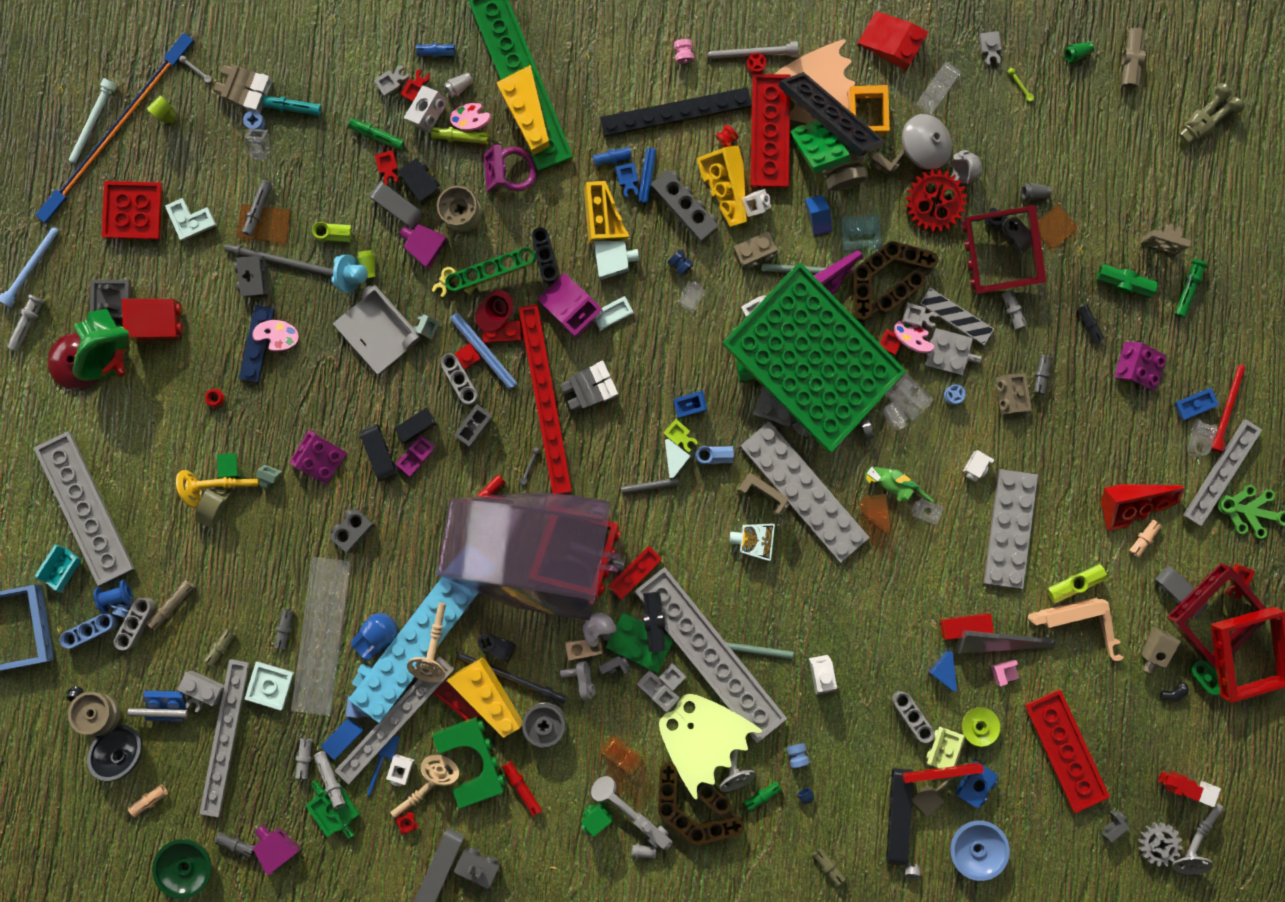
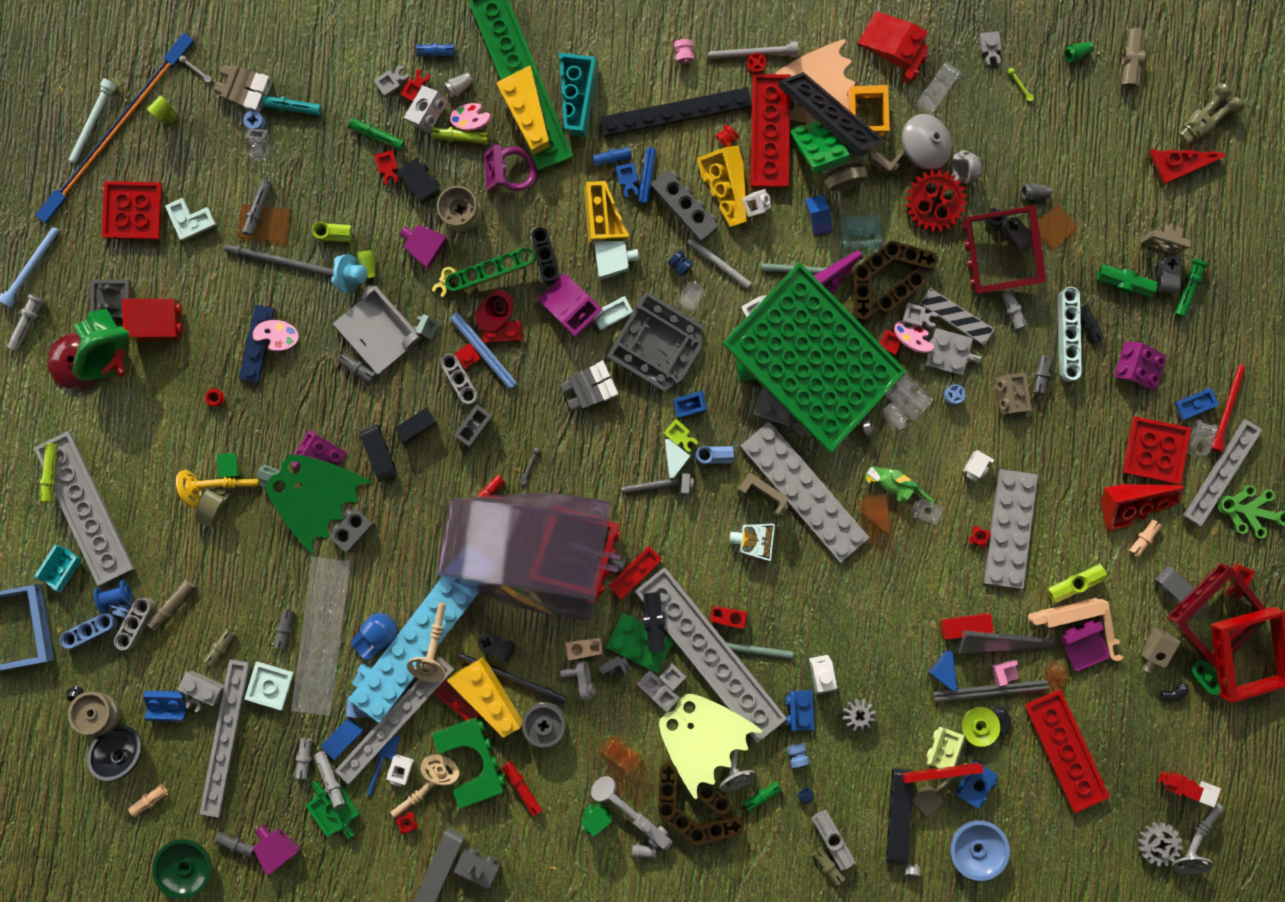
light grey bar [128,708,188,718] -> none
dark grey brick [234,256,268,296] -> none
dark grey beam [369,181,424,229] -> none
magenta slope [395,435,435,478] -> none
red plate [519,304,572,495] -> none
light grey cap [583,612,616,647] -> none
dark tan bracket [733,232,778,269] -> none
light grey beam [892,691,934,743] -> none
dark grey bracket [1101,810,1129,843] -> none
none -> lime pin [39,443,58,502]
none -> green piece [265,454,371,554]
none -> dark grey pin [338,353,376,384]
none -> teal wedge [559,52,599,137]
none -> dark grey wedge [607,291,703,391]
none -> light grey plate [681,473,693,494]
none -> light grey bar [687,237,751,289]
none -> red leg [710,606,748,629]
none -> blue bracket [786,690,814,732]
none -> light grey piece [812,810,856,871]
none -> light grey gear [842,698,876,732]
none -> red plate [902,43,929,84]
none -> dark grey axle [933,680,1049,702]
none -> red plate [968,526,991,548]
none -> black arm [993,707,1011,735]
none -> clear orange plant [1044,662,1069,687]
none -> light aqua beam [1058,287,1082,382]
none -> magenta bracket [1059,620,1110,671]
none -> red plate [1122,416,1191,485]
none -> red wing [1148,149,1226,185]
none -> dark grey piece [1156,256,1181,294]

